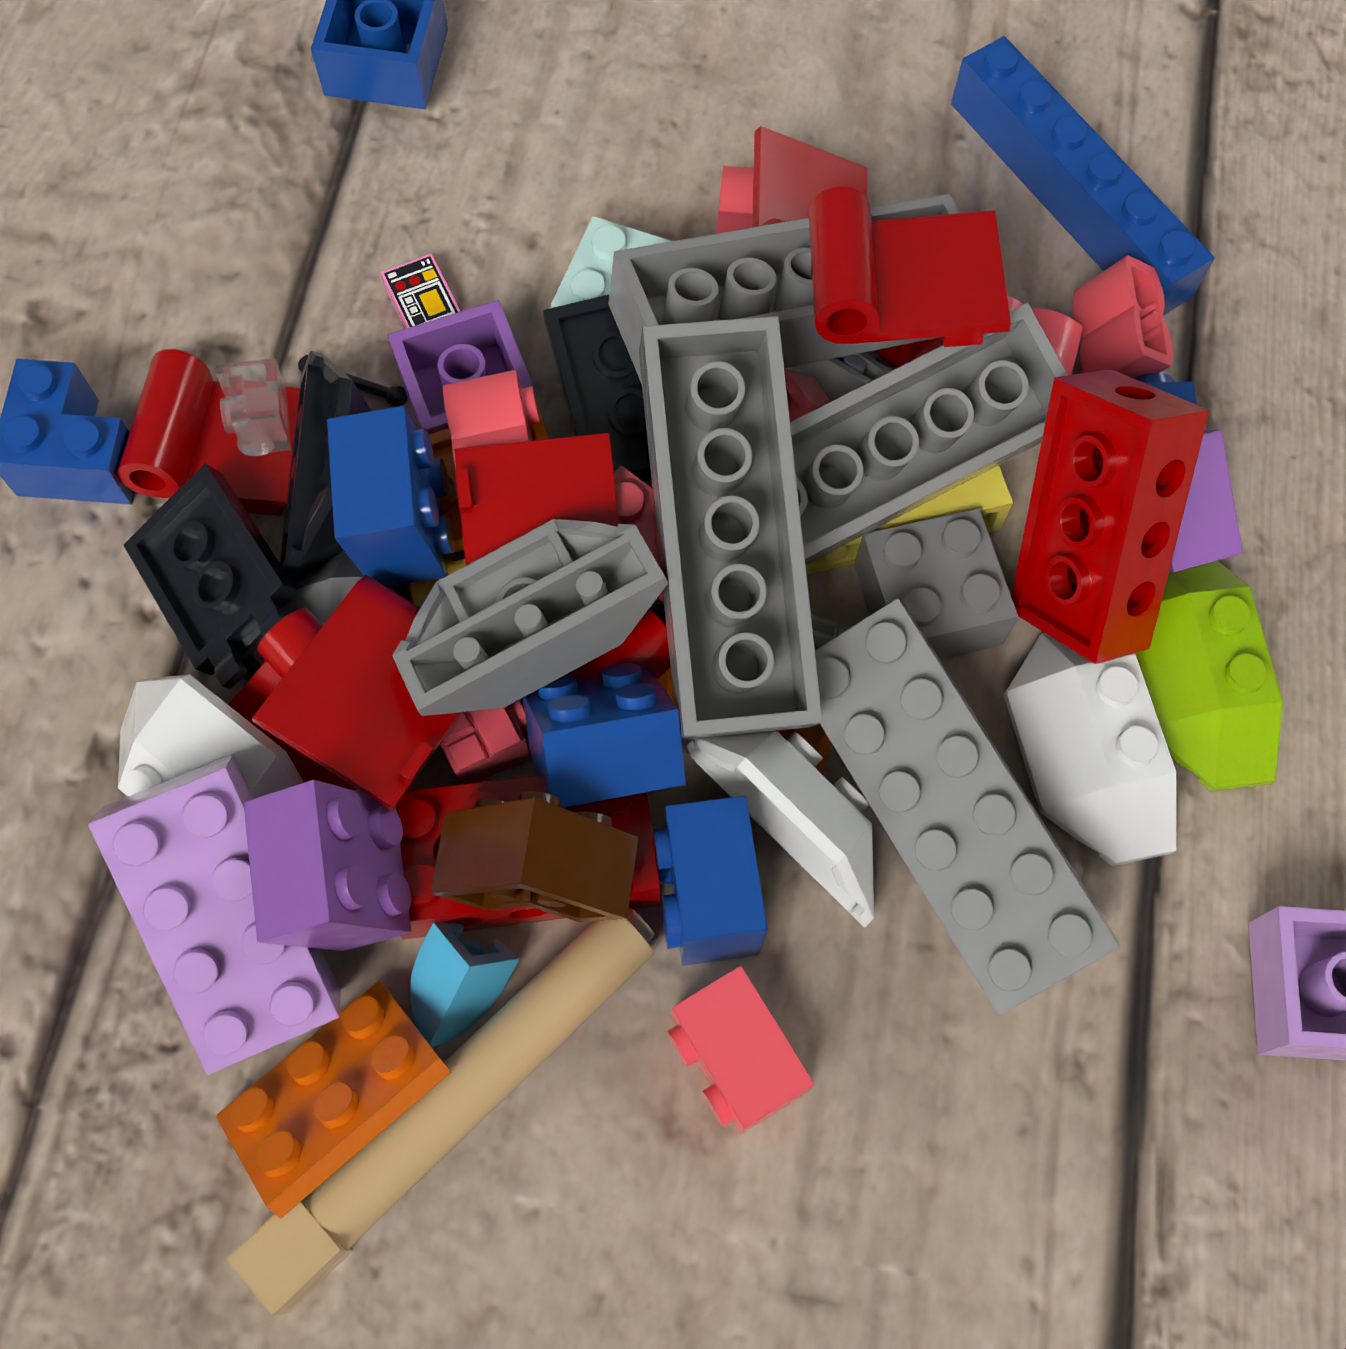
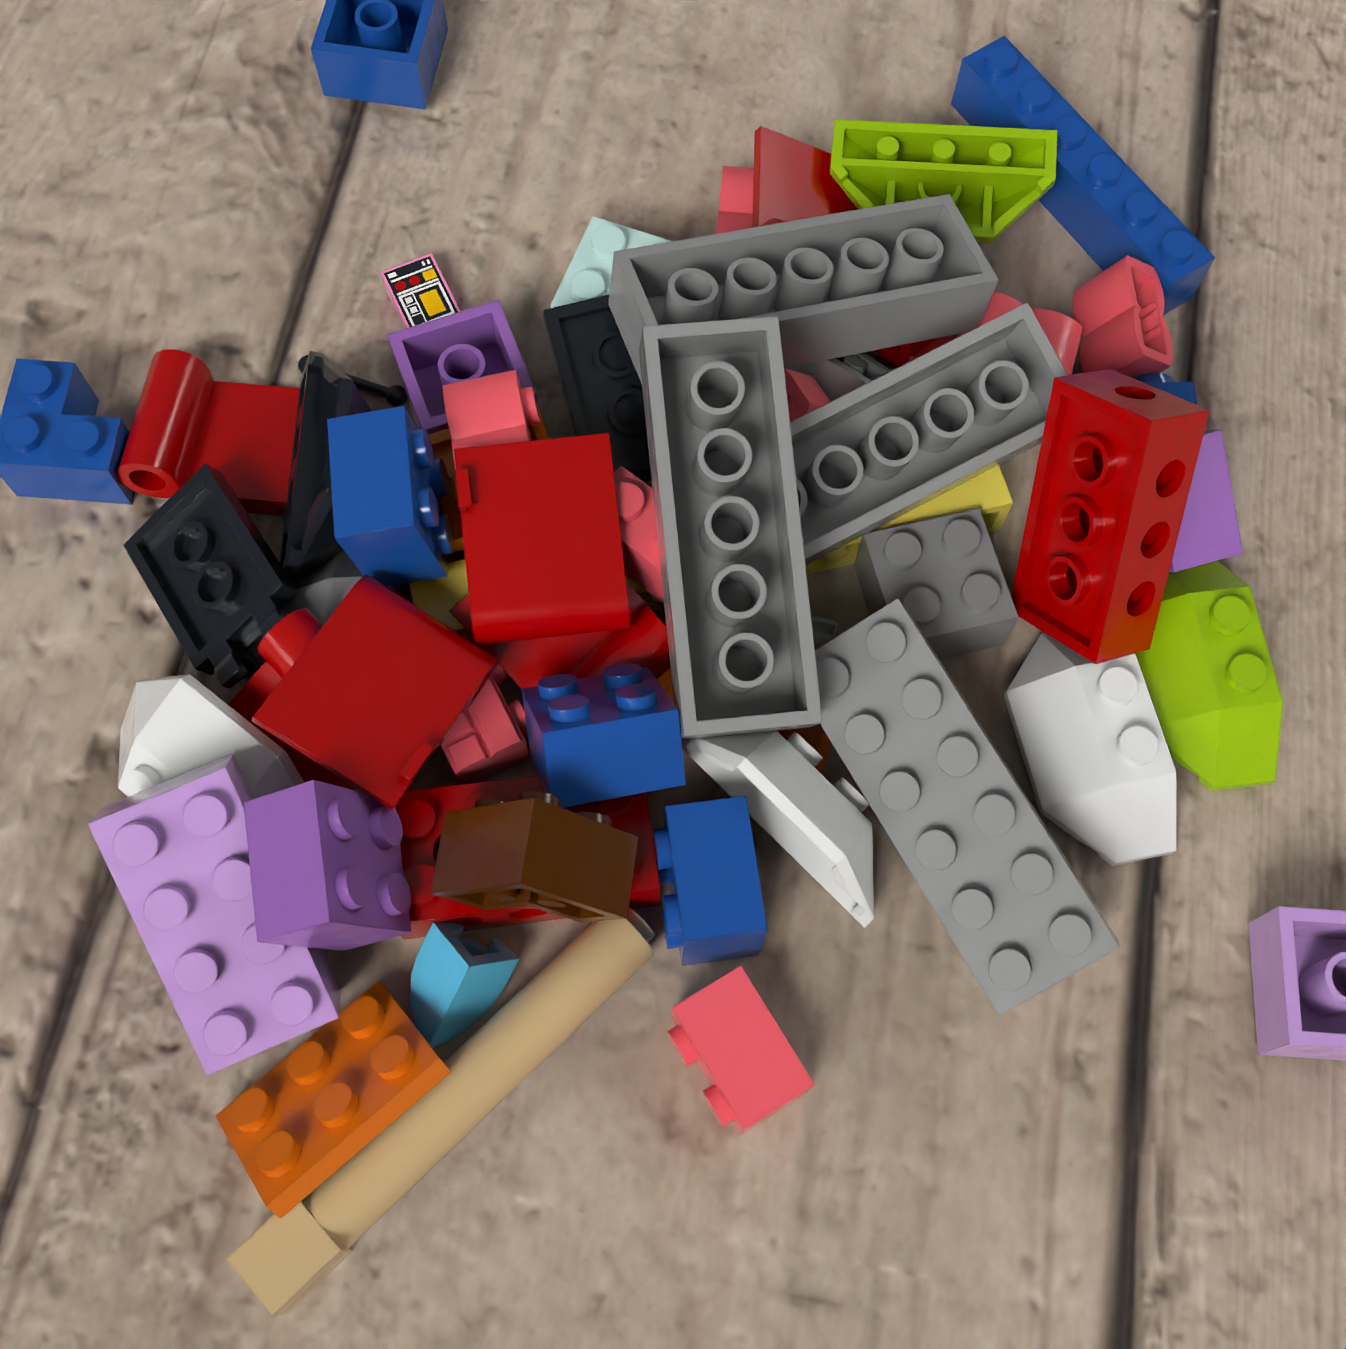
clear brick [216,358,291,456] -> none
light grey wedge [392,519,668,716] -> none
red door [808,186,1011,347] -> none
none -> lime wedge [830,119,1058,244]

